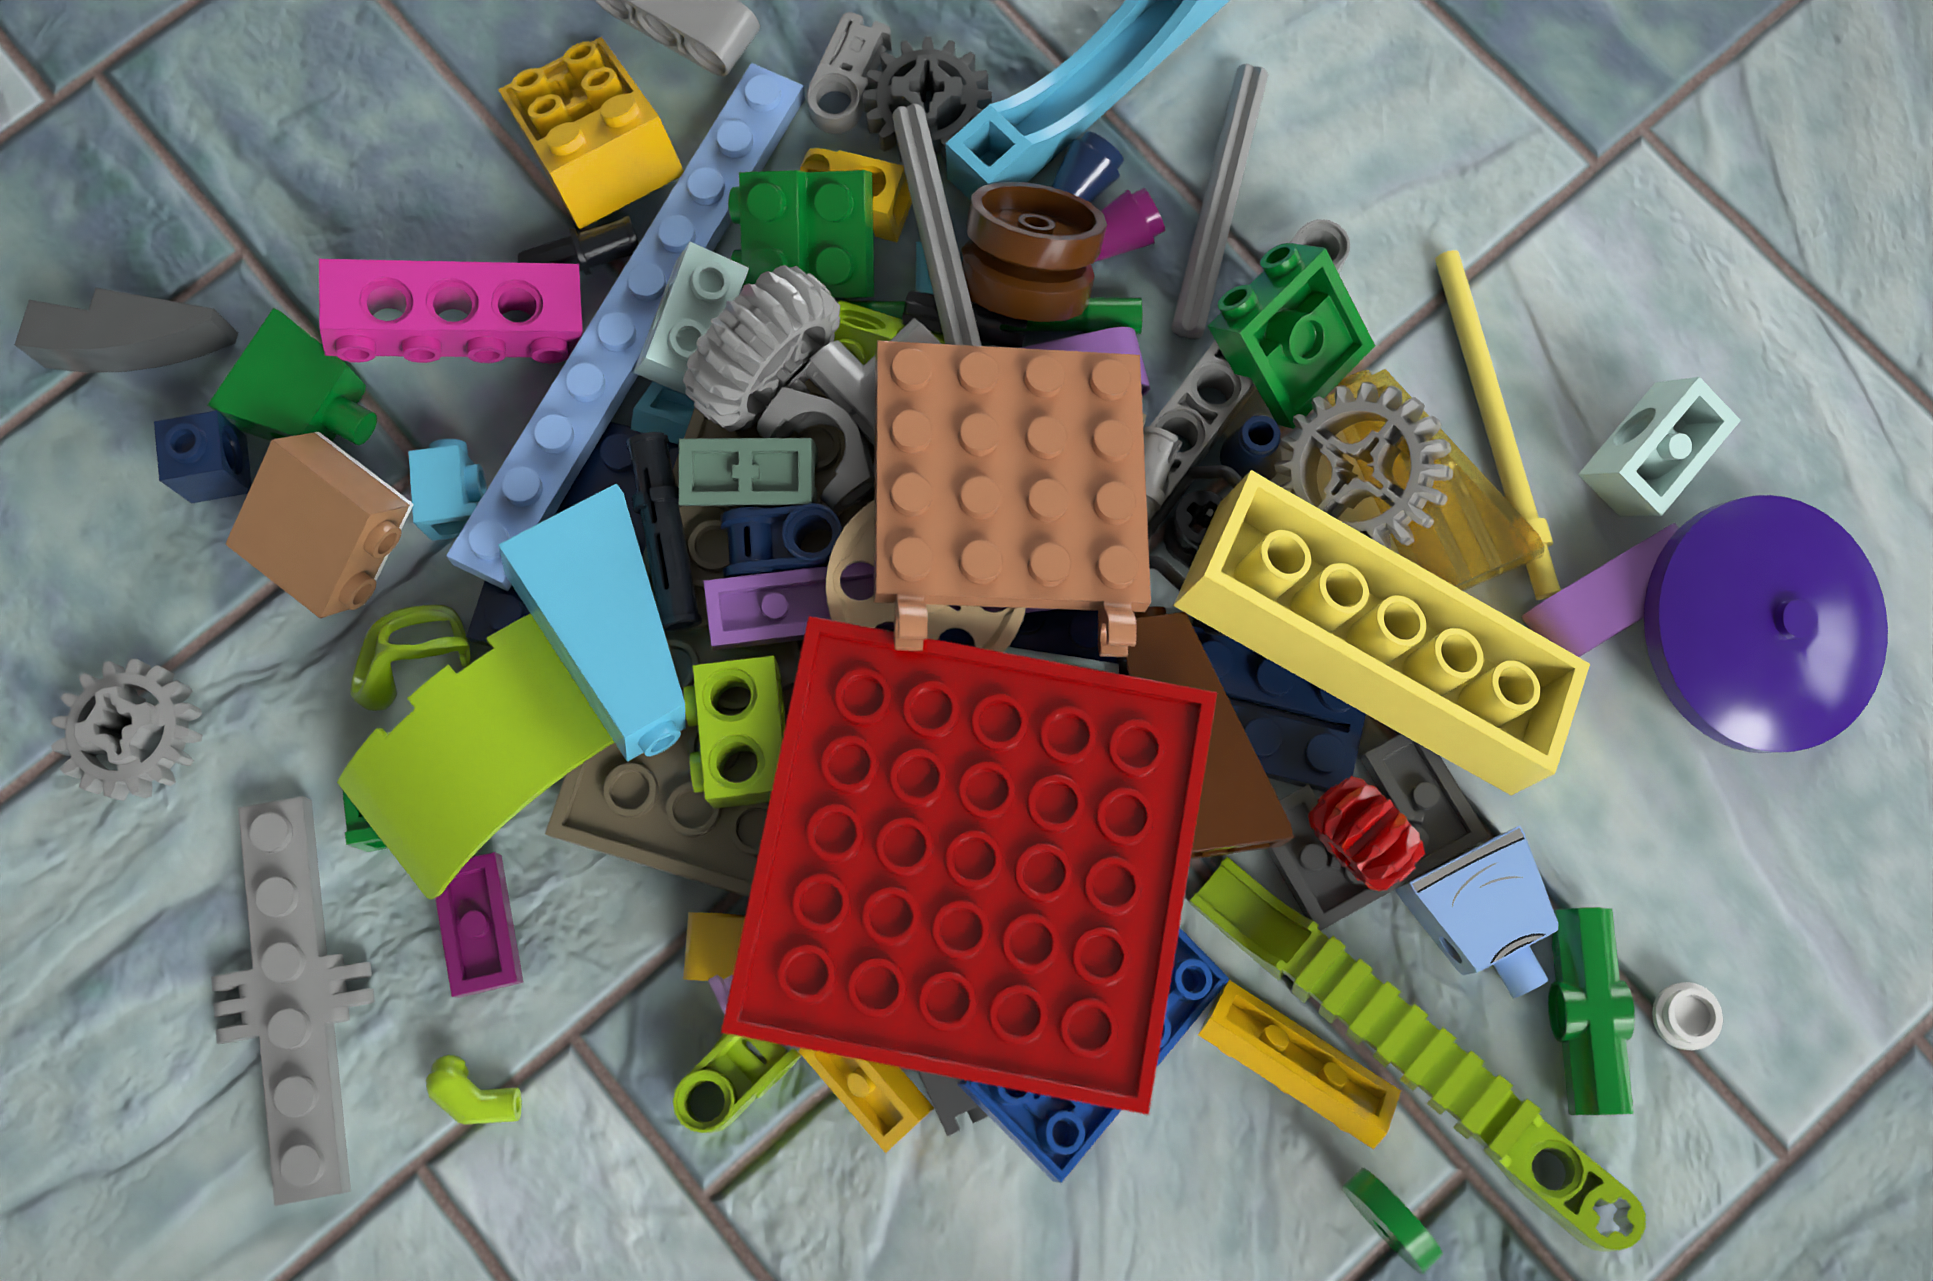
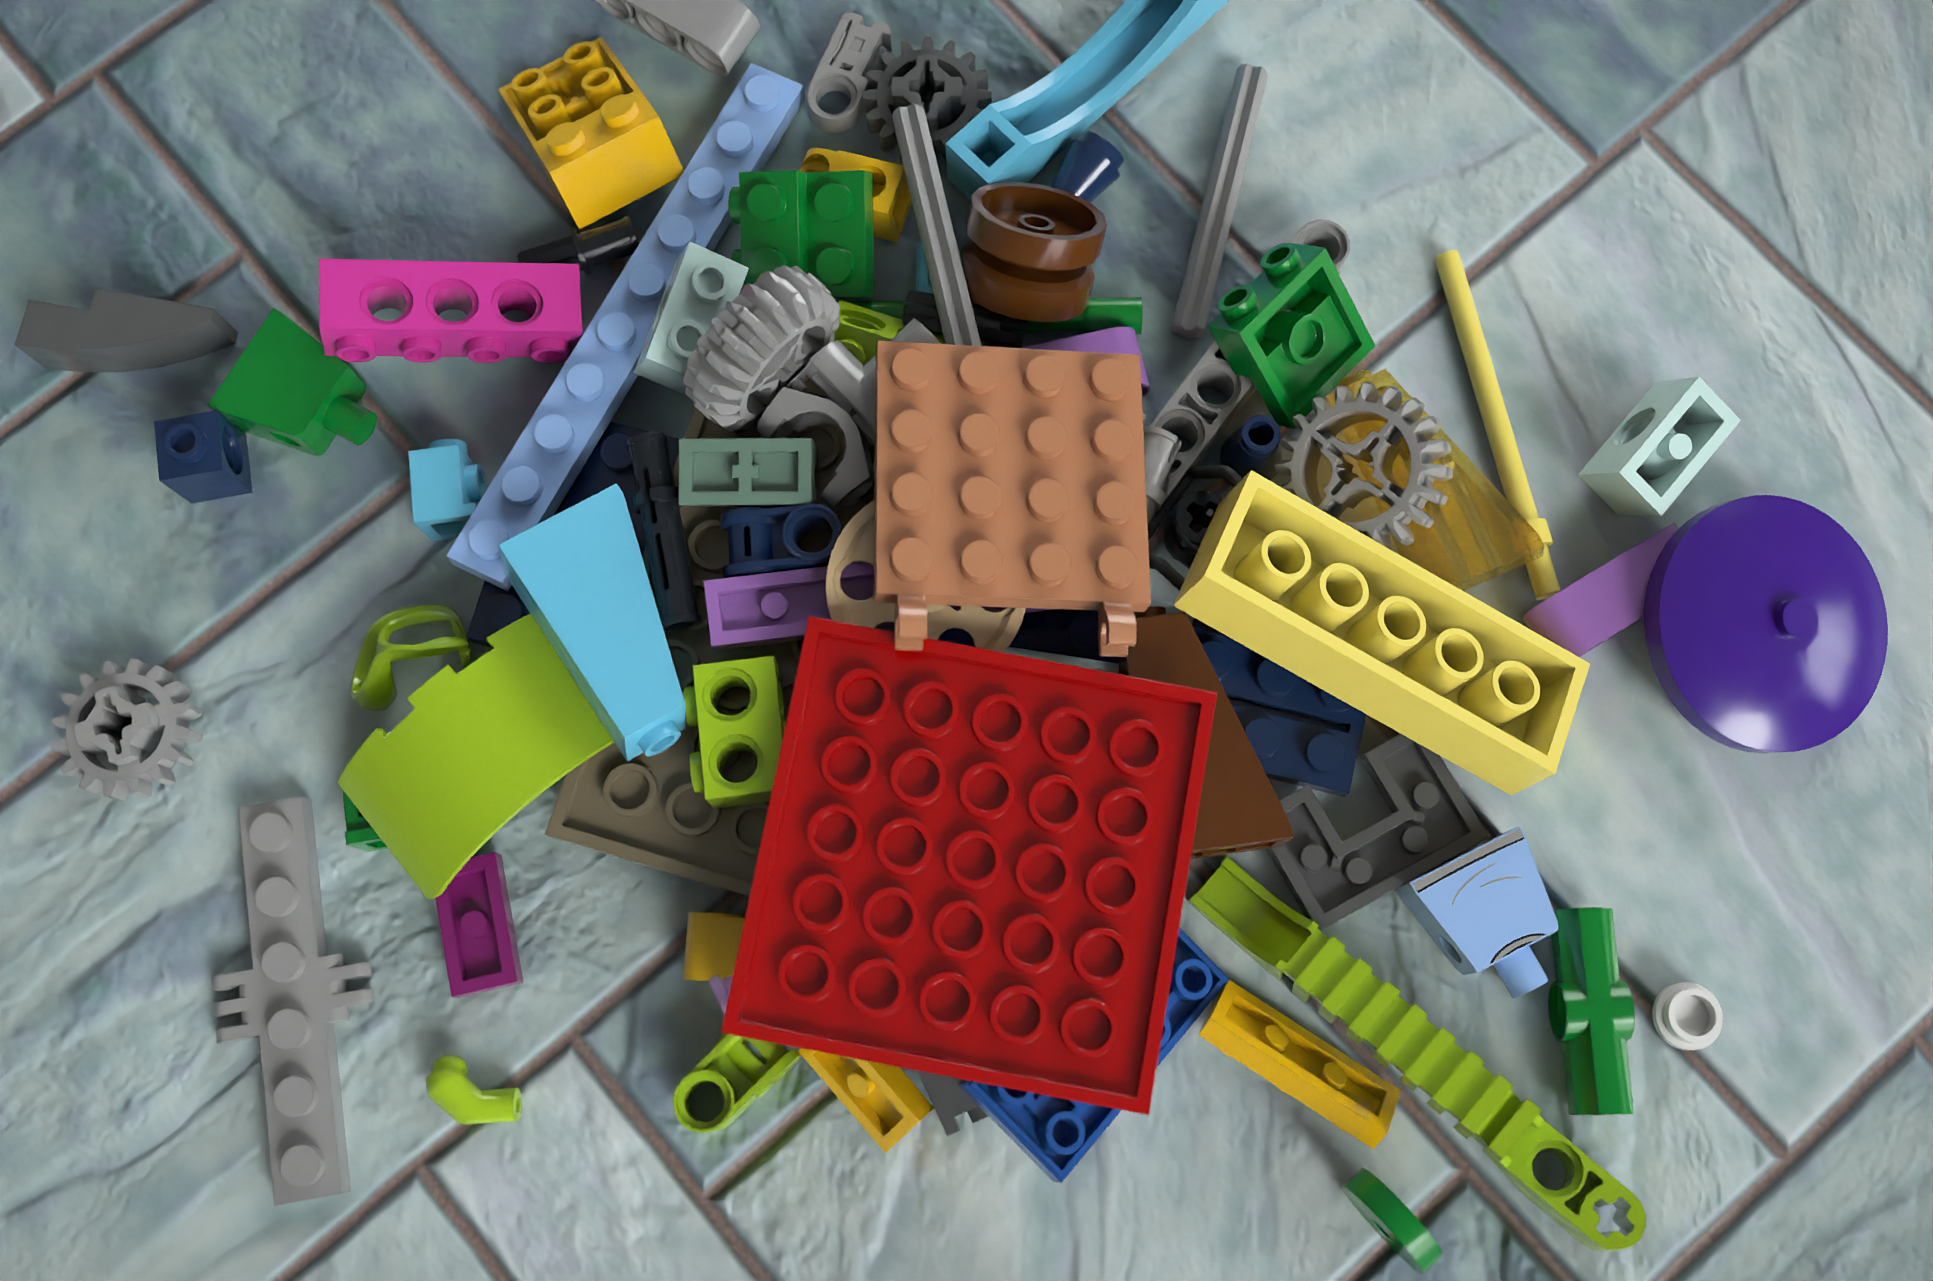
medium nougat piece [225,432,414,619] -> none
medium azure plate [631,381,695,445] -> none
magenta cone [1095,188,1166,262] -> none
red gear [1308,776,1425,892] -> none

